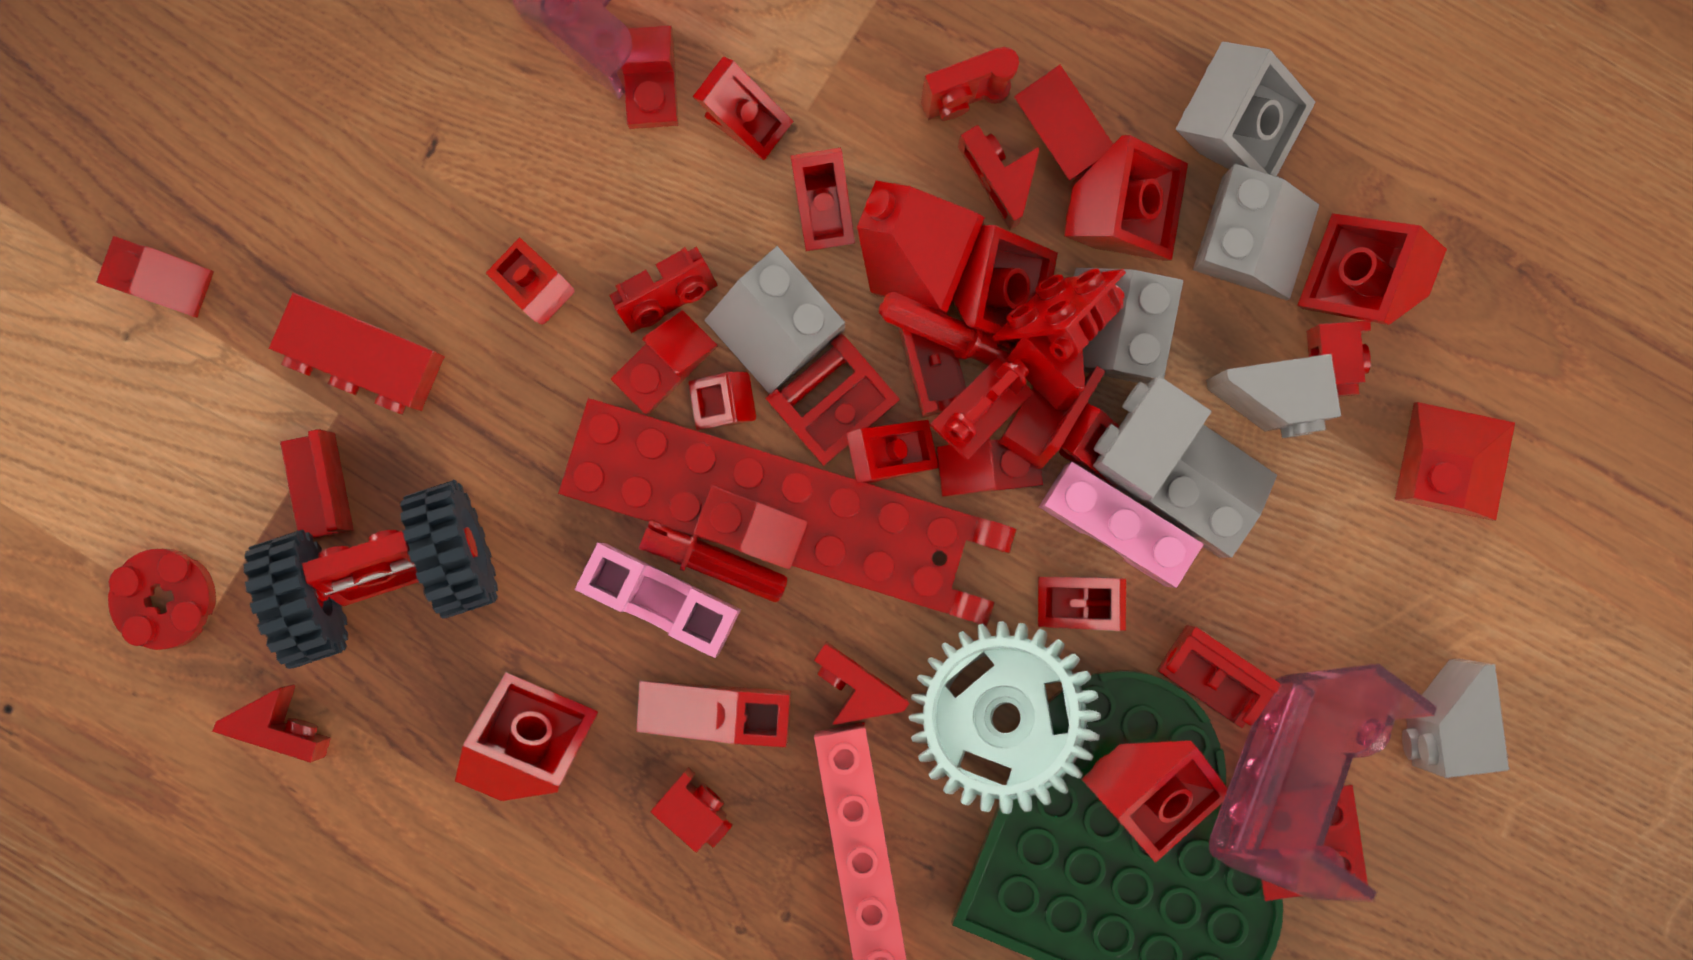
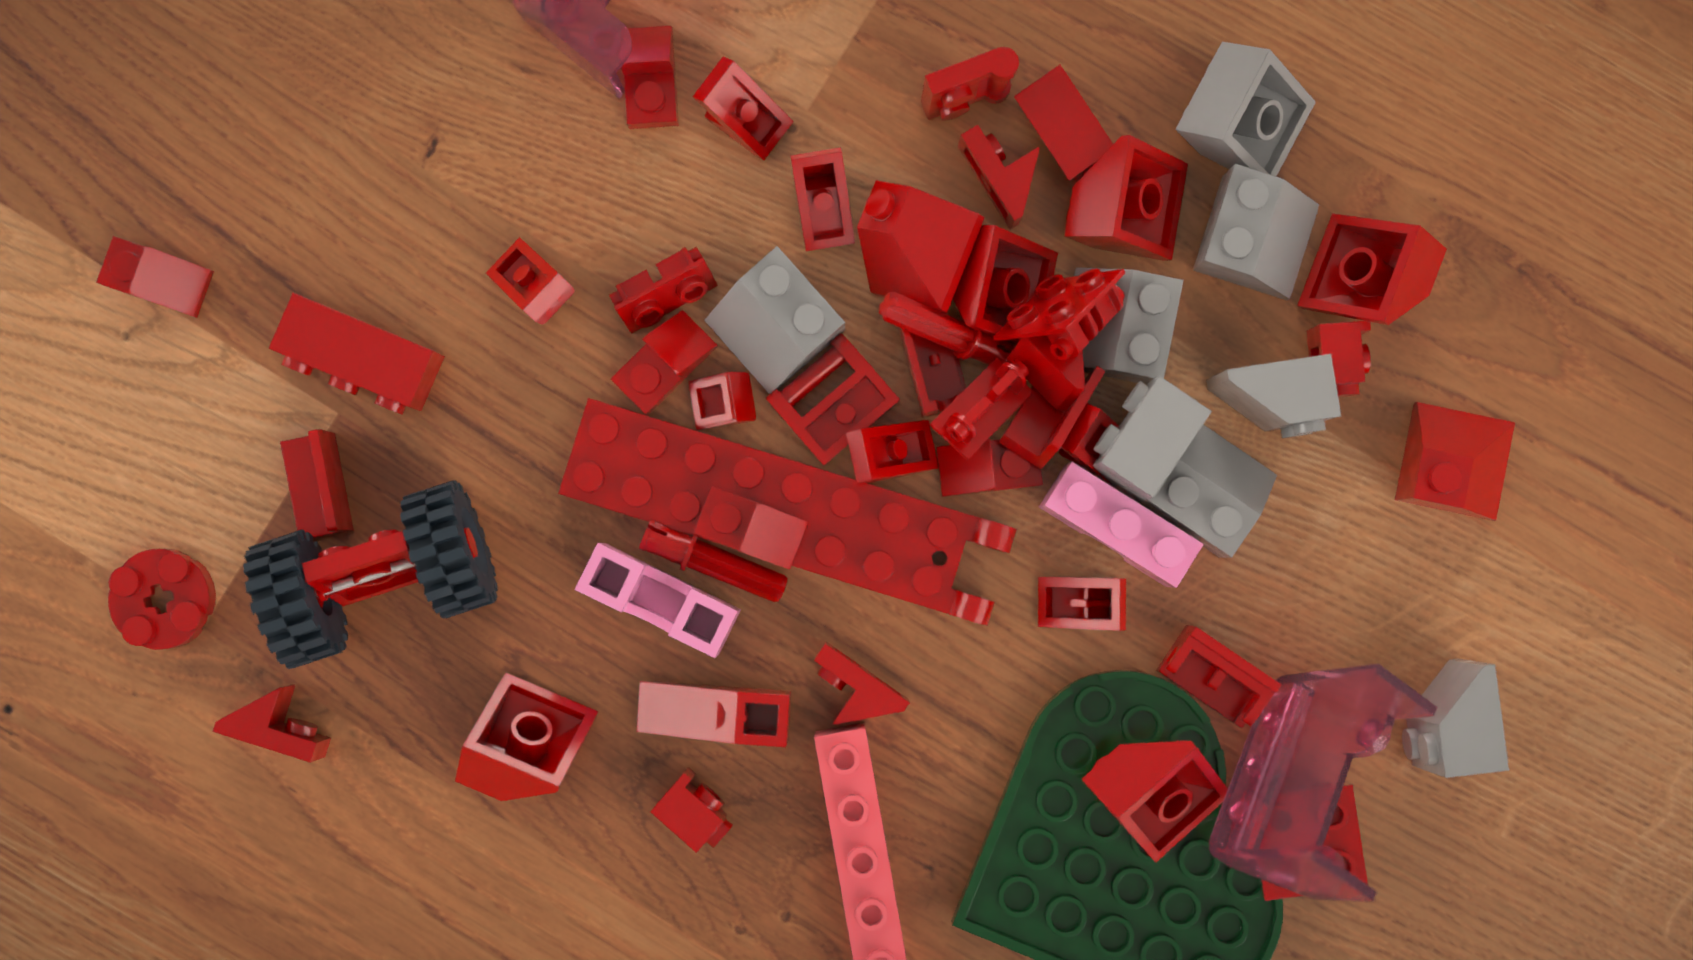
light aqua gear [909,621,1101,814] -> none

